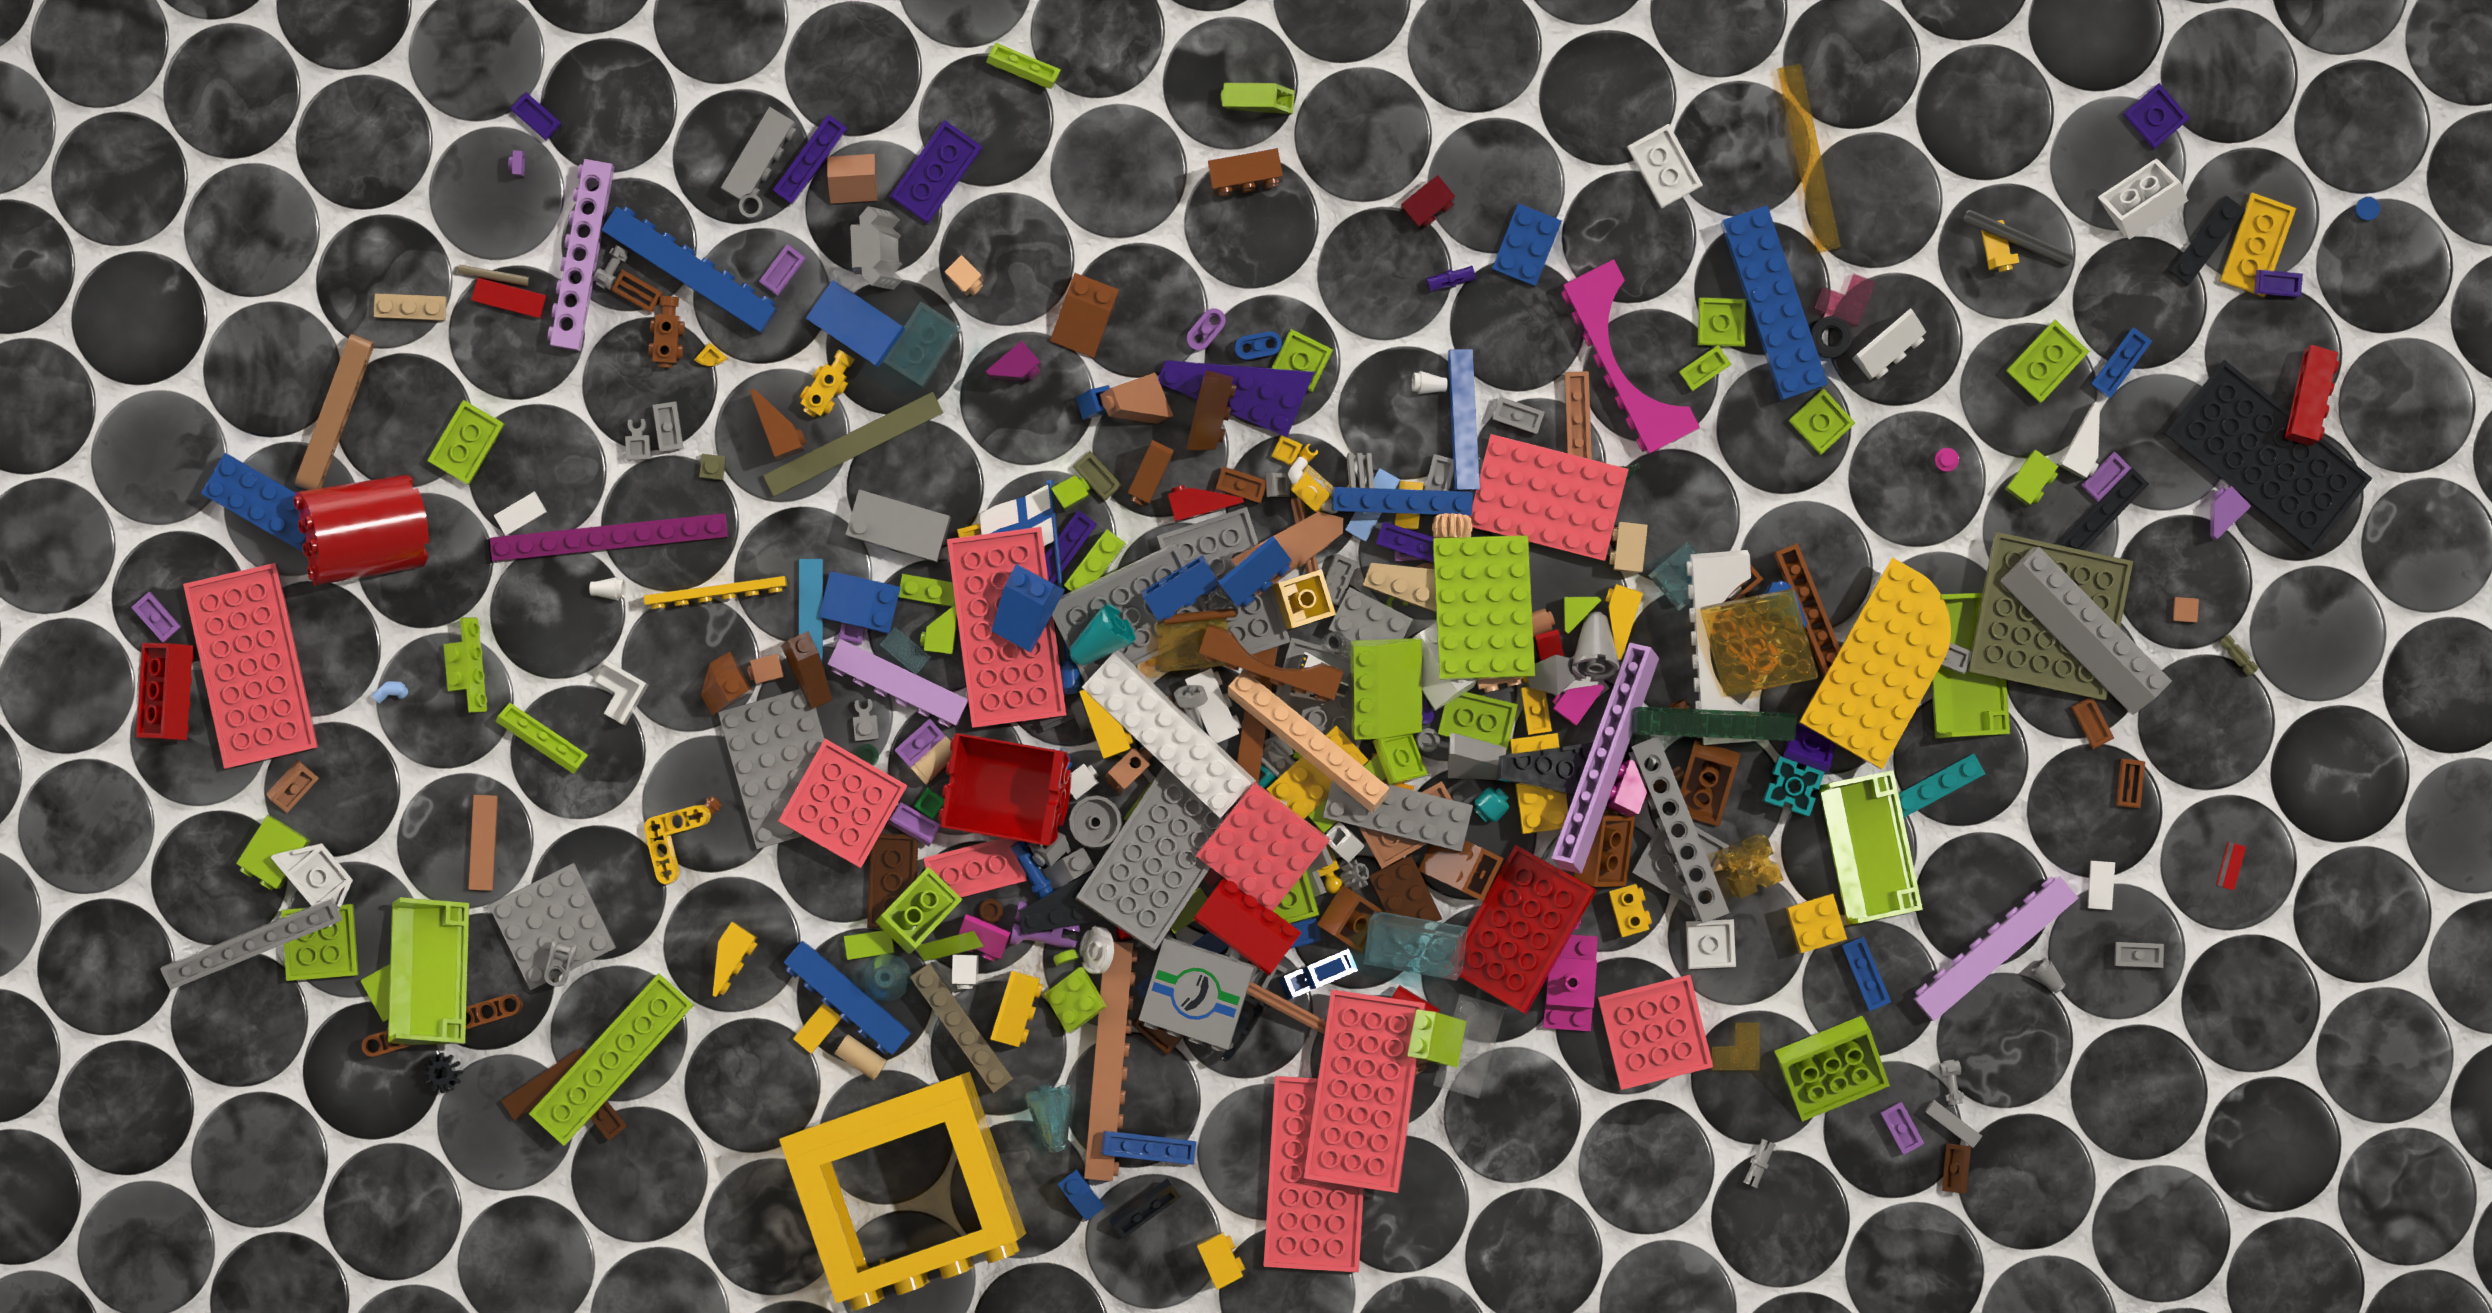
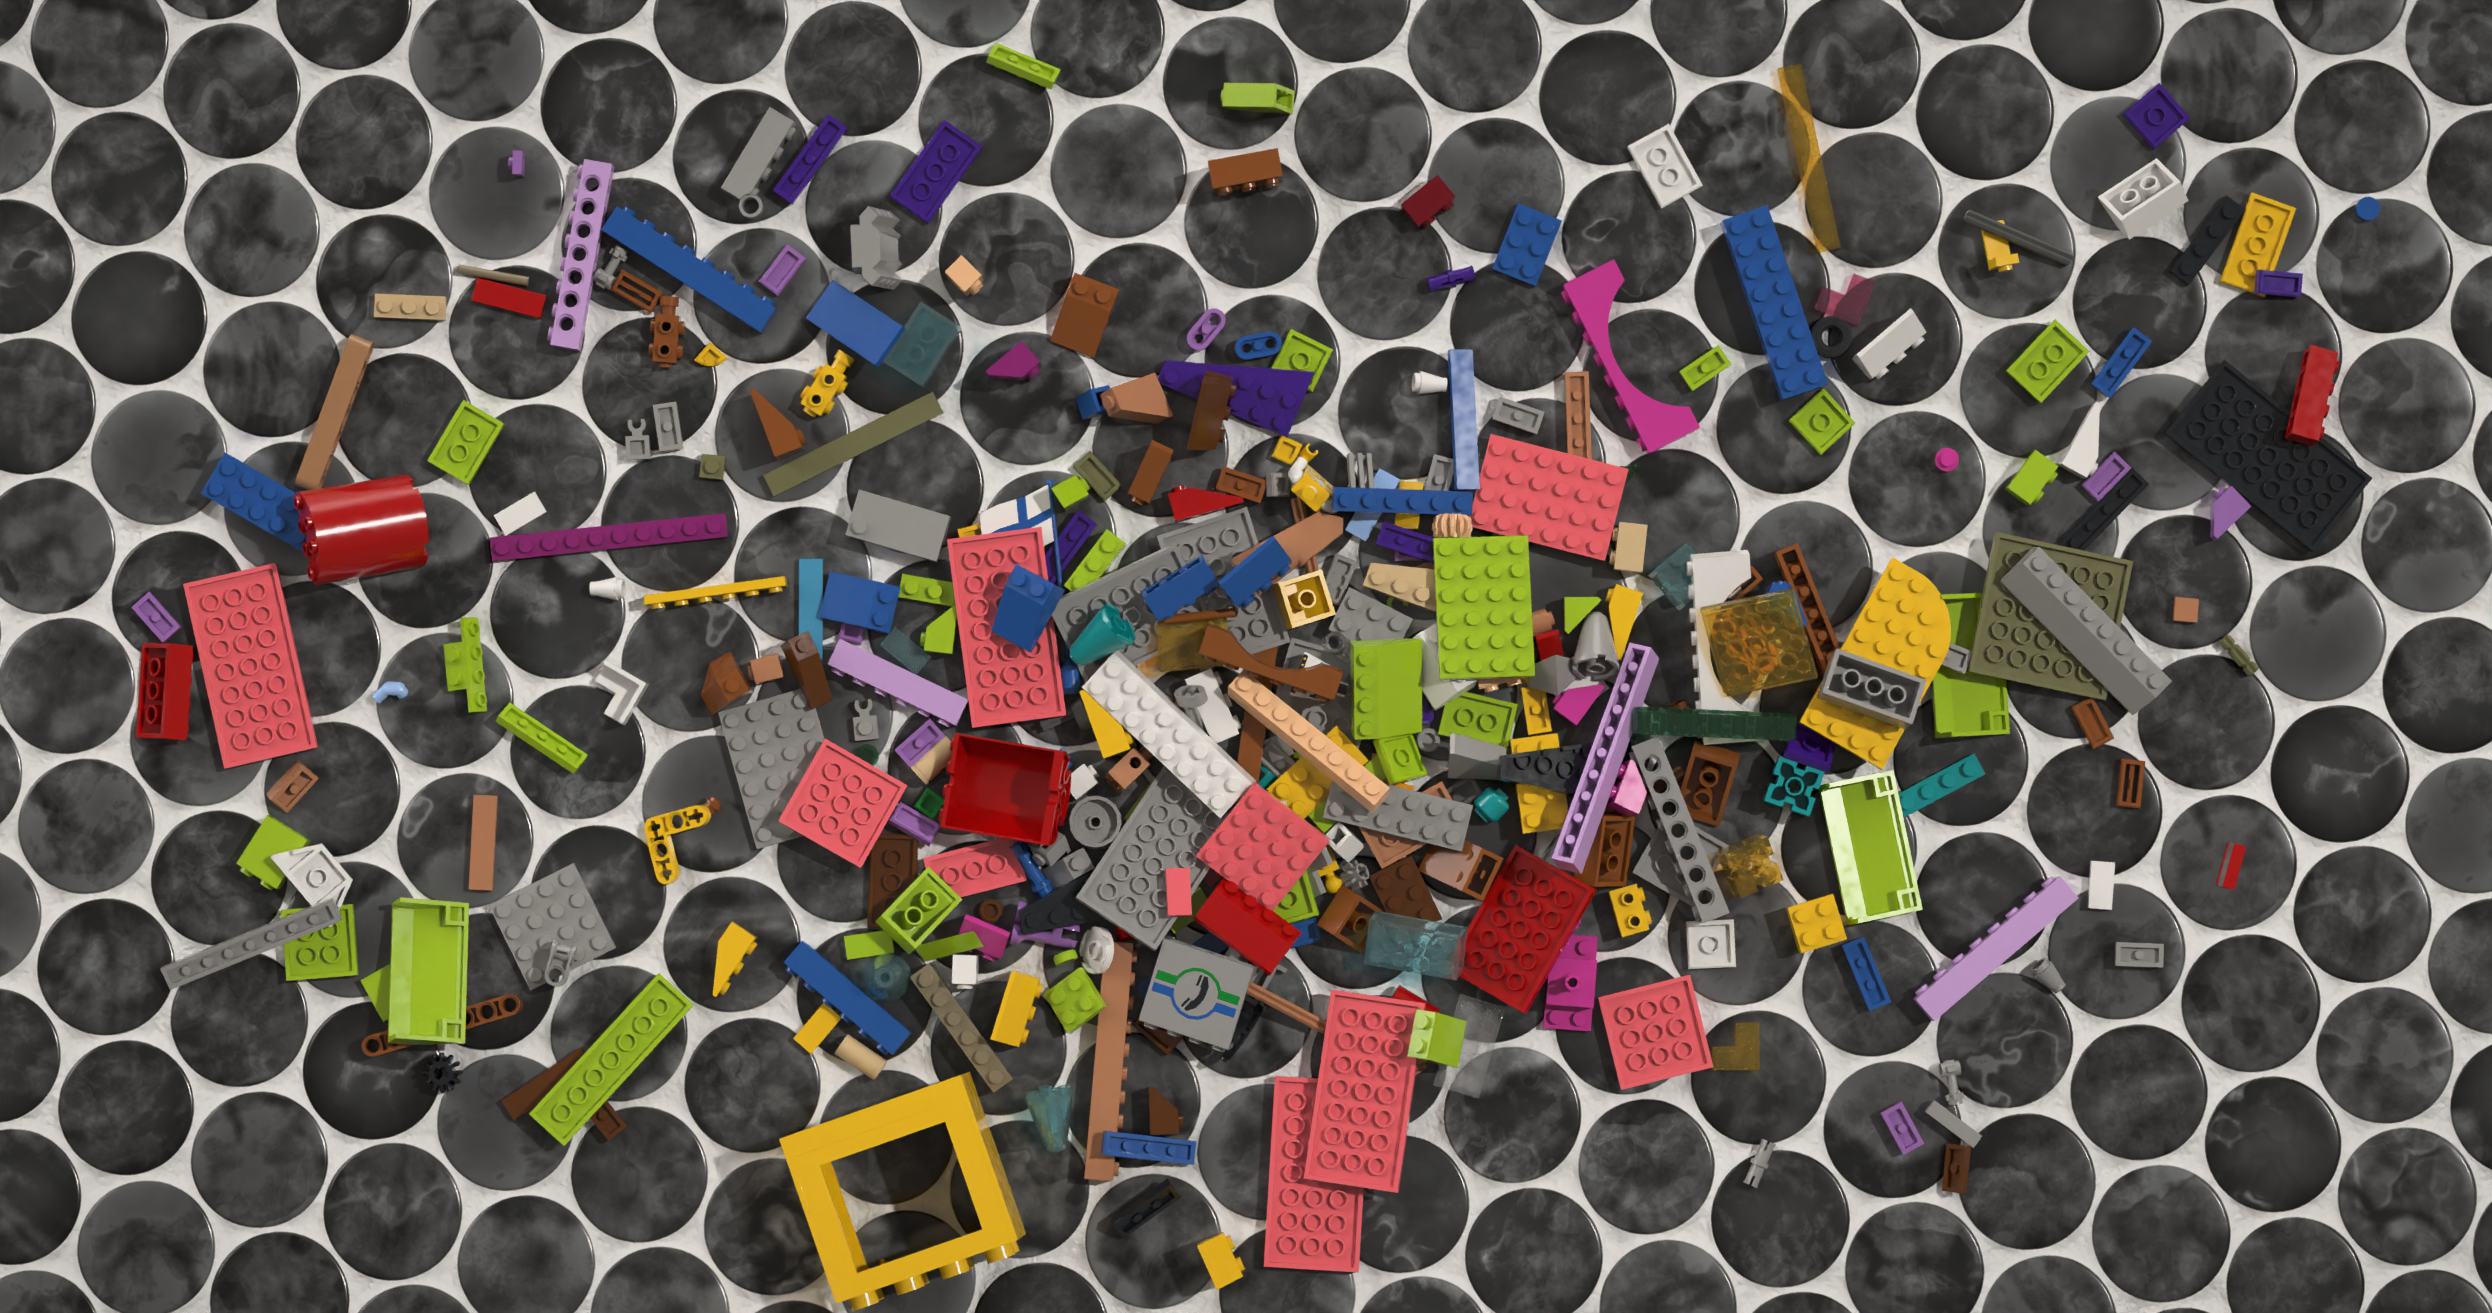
dark purple tile [511,92,562,141] -> none
nougat slope [827,154,878,204] -> none
blue slope [1058,1169,1105,1221] -> none
slope [1278,949,1358,1000] -> none
lime tile [1697,298,1747,347] -> none
lime slope [1774,1016,1890,1121] -> none
none -> reddish brown slope [1149,1087,1184,1135]
none -> coral tile [1165,868,1192,917]
none -> light grey brick [1817,648,1926,730]

